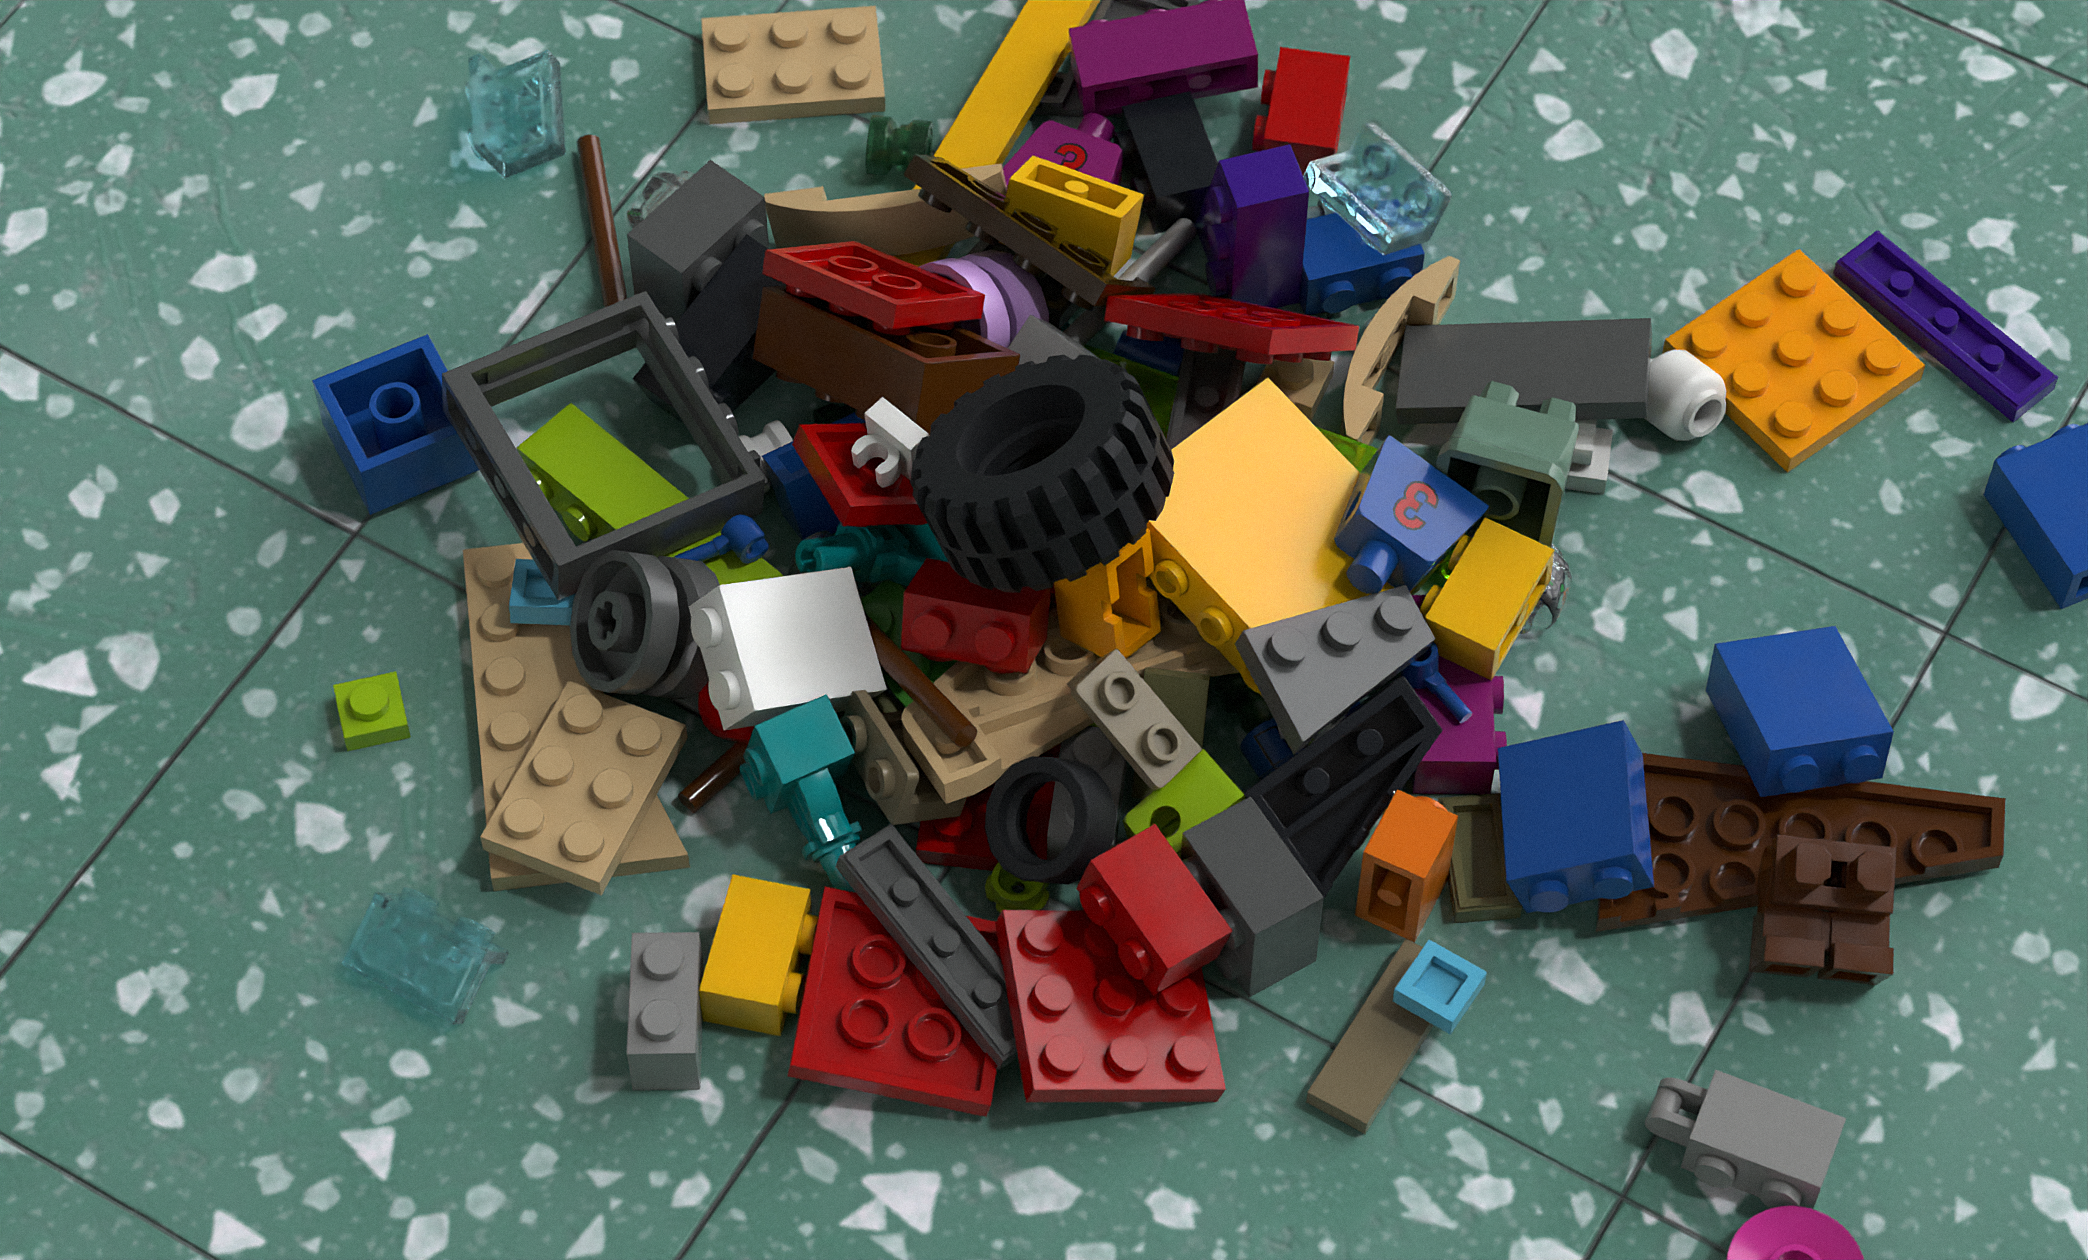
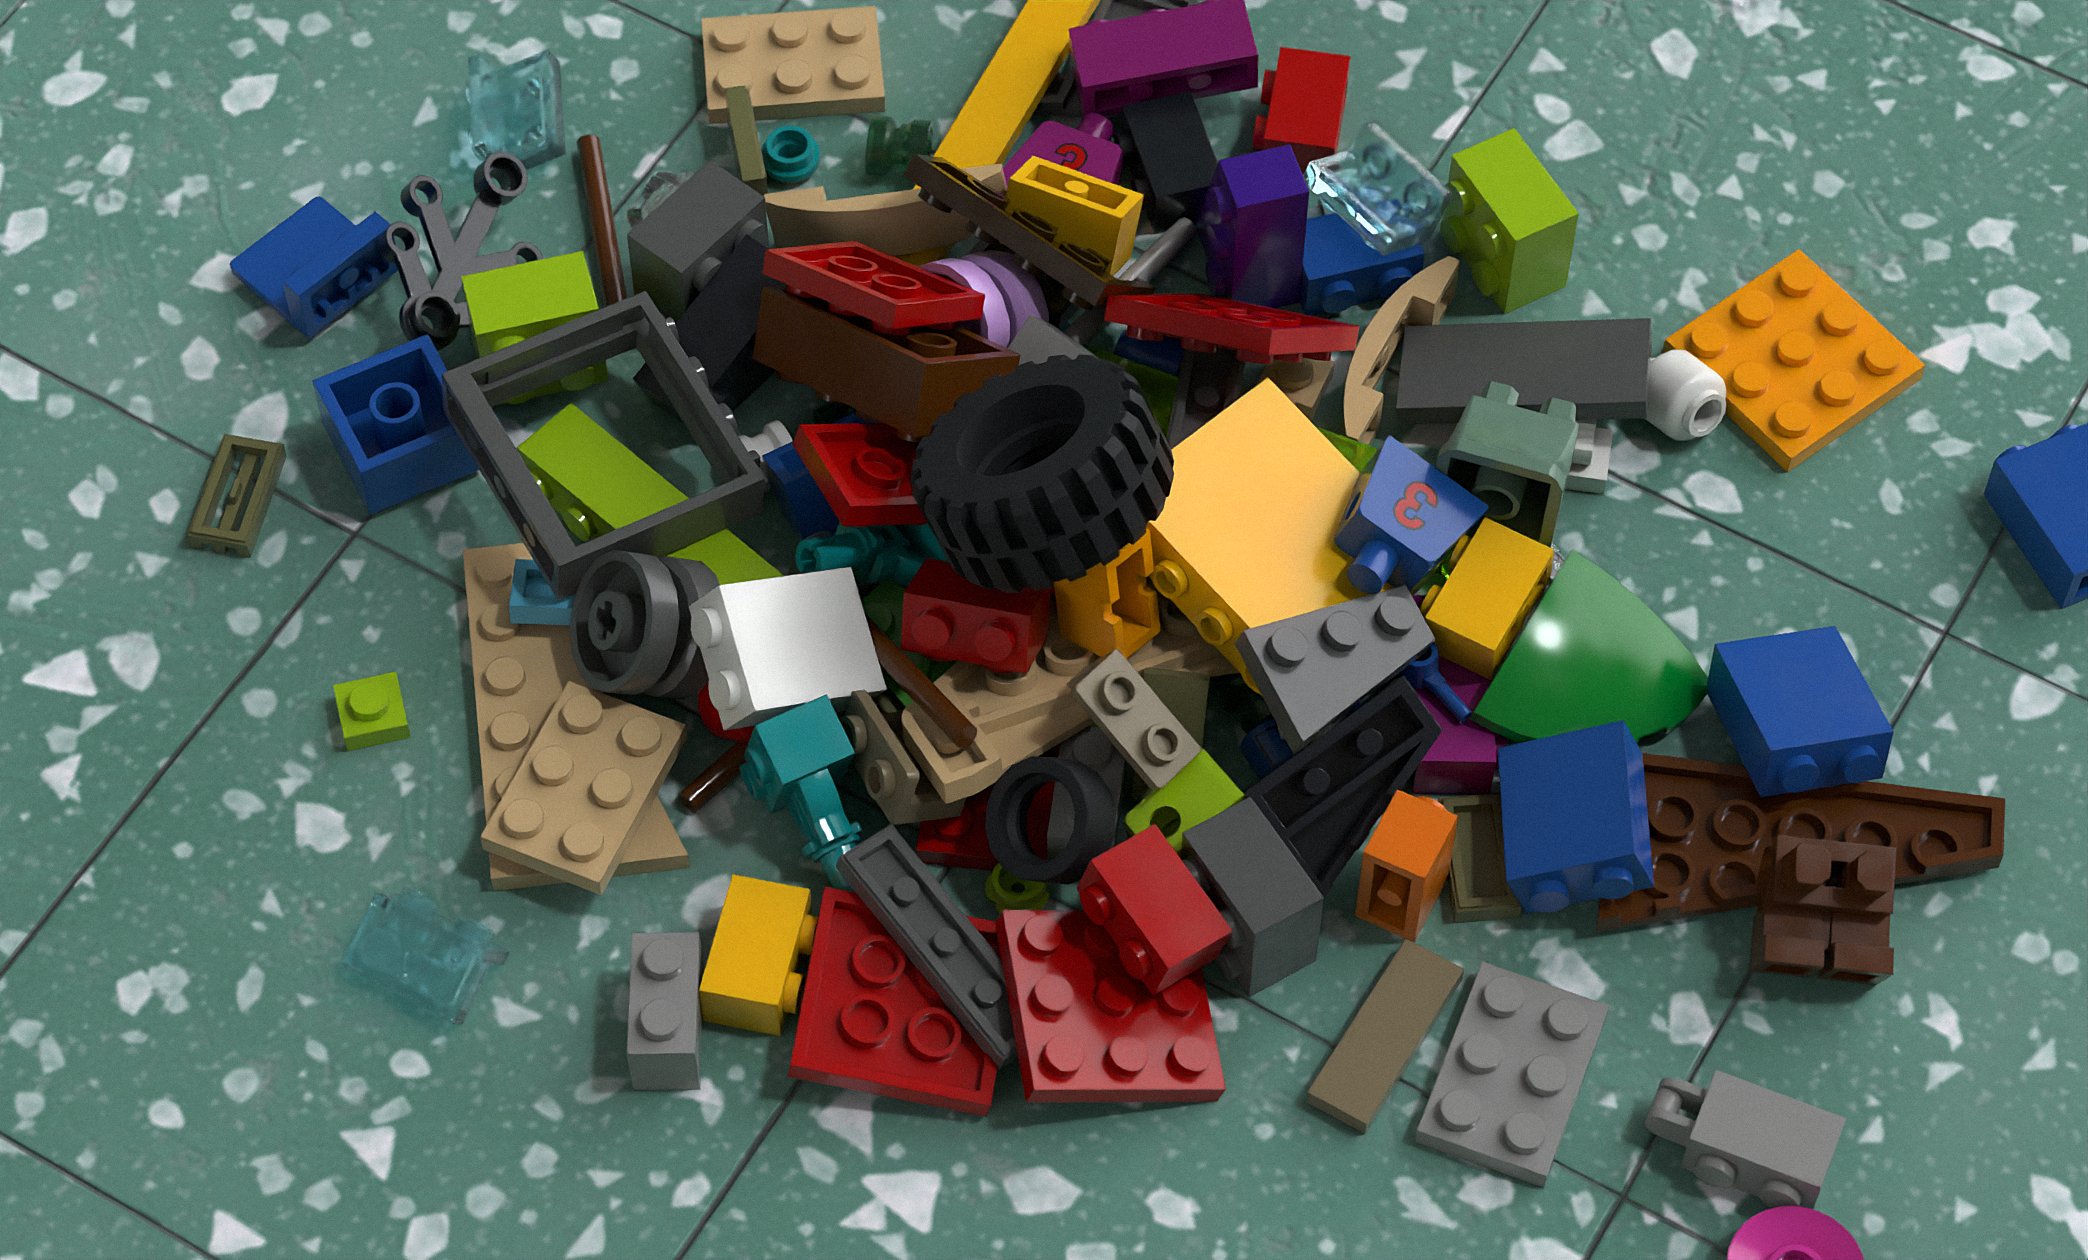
blue hand [675,514,769,563] -> none
white tile [851,397,929,488] -> none
medium azure plate [1393,939,1487,1035] -> none
dark purple tile [1833,230,2058,423] -> none
none -> olive tile [187,434,287,558]
none -> blue bracket [230,196,398,339]
none -> plant [377,152,543,351]
none -> lime brick [461,251,609,406]
none -> olive tile [725,85,768,215]
none -> teal plate [761,125,820,182]
none -> light grey plate [1415,962,1610,1188]
none -> lime brick [1440,128,1579,314]
none -> green brick [1470,549,1708,743]

